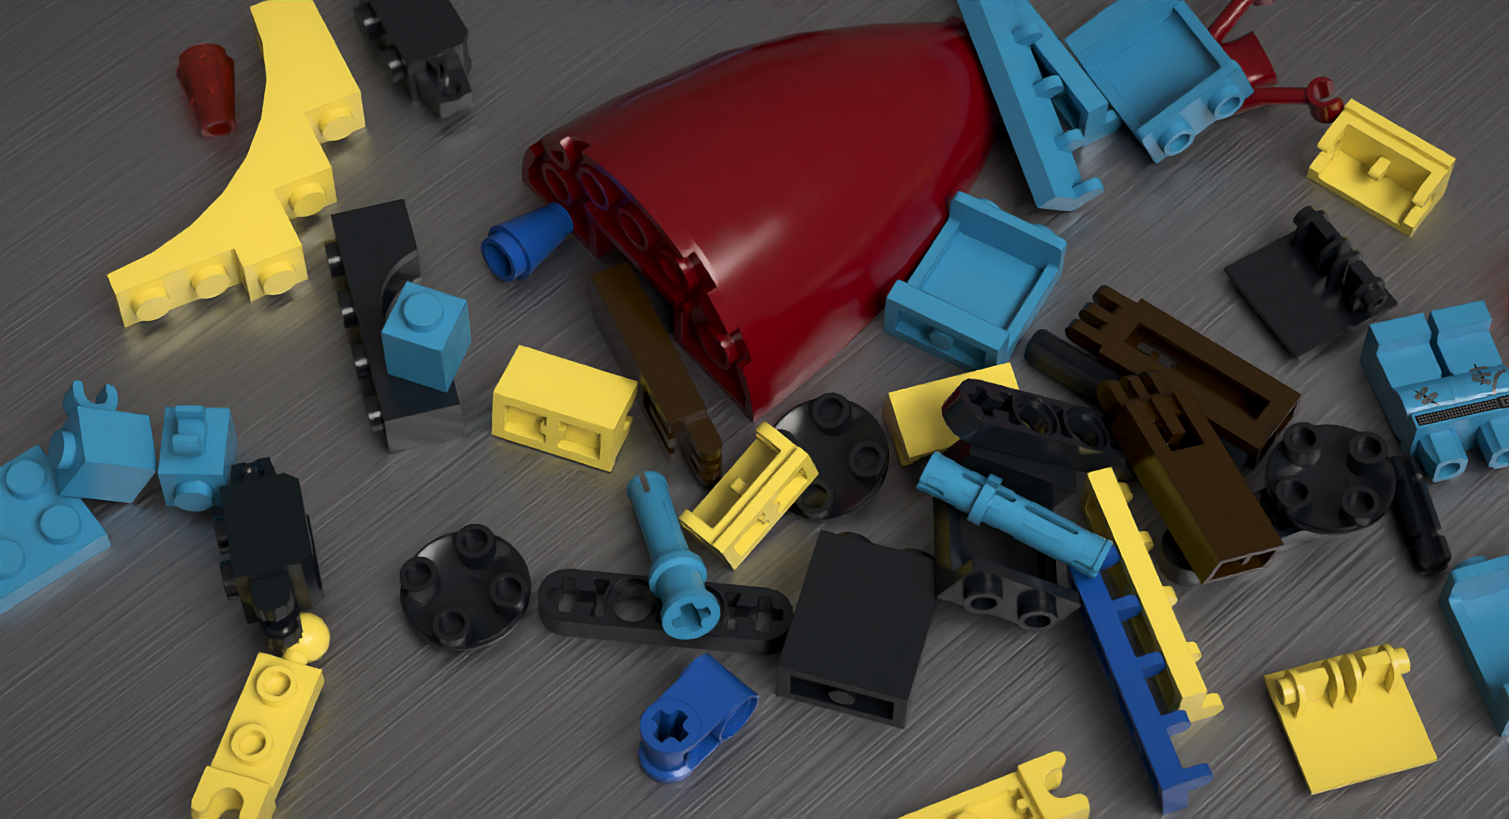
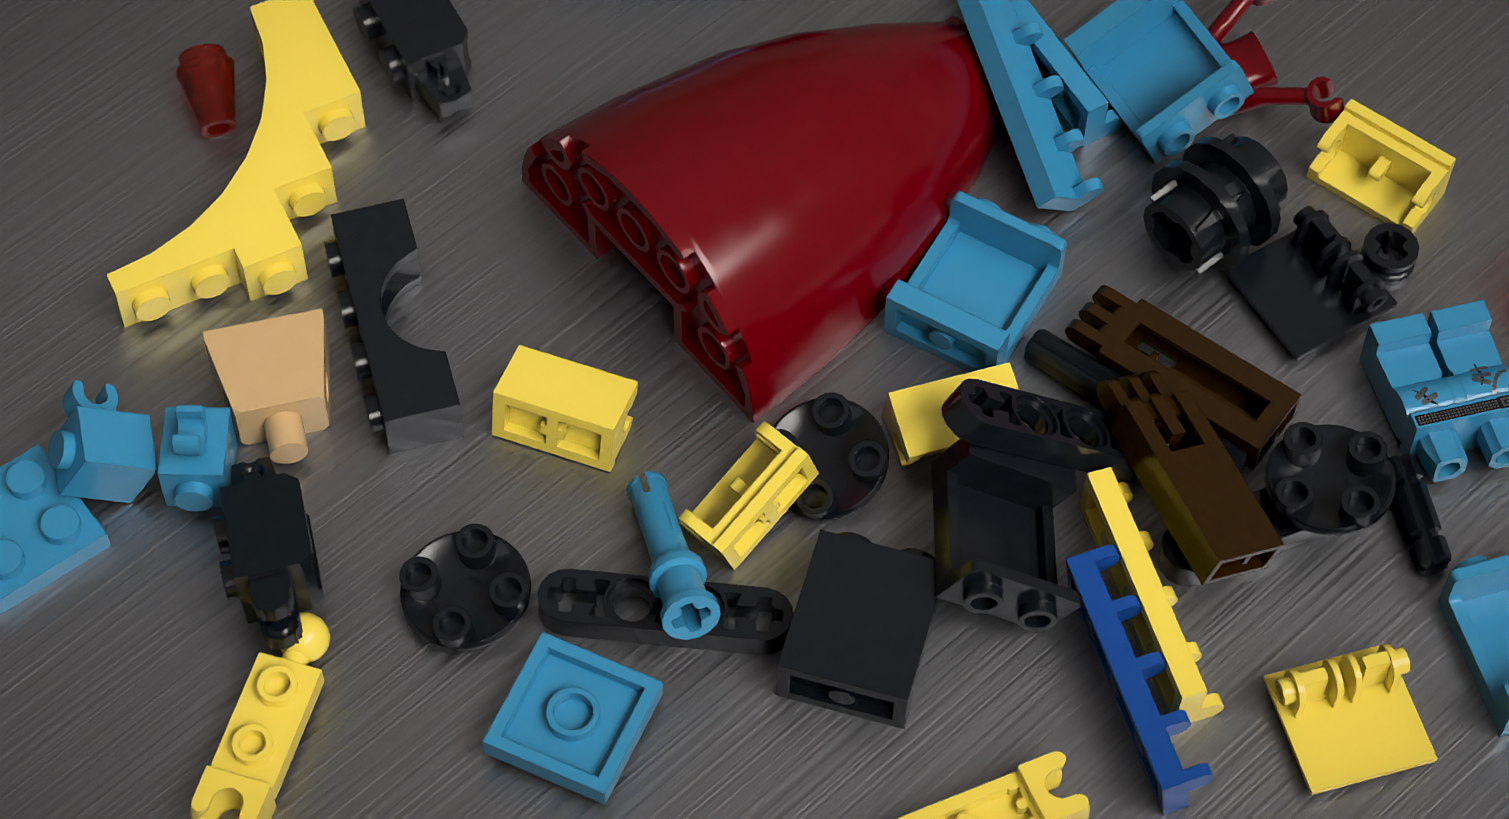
dark azure brick [381,281,472,393] -> none
blue cone [481,202,573,282] -> none
dark brown hinge [590,261,722,486] -> none
blue piece [638,653,760,784] -> none
dark azure pin [916,450,1113,580] -> none
none -> tan torso [202,308,330,464]
none -> dark azure plate [482,632,663,805]
none -> black piece [1143,133,1288,275]
none -> black bush [1360,223,1419,286]

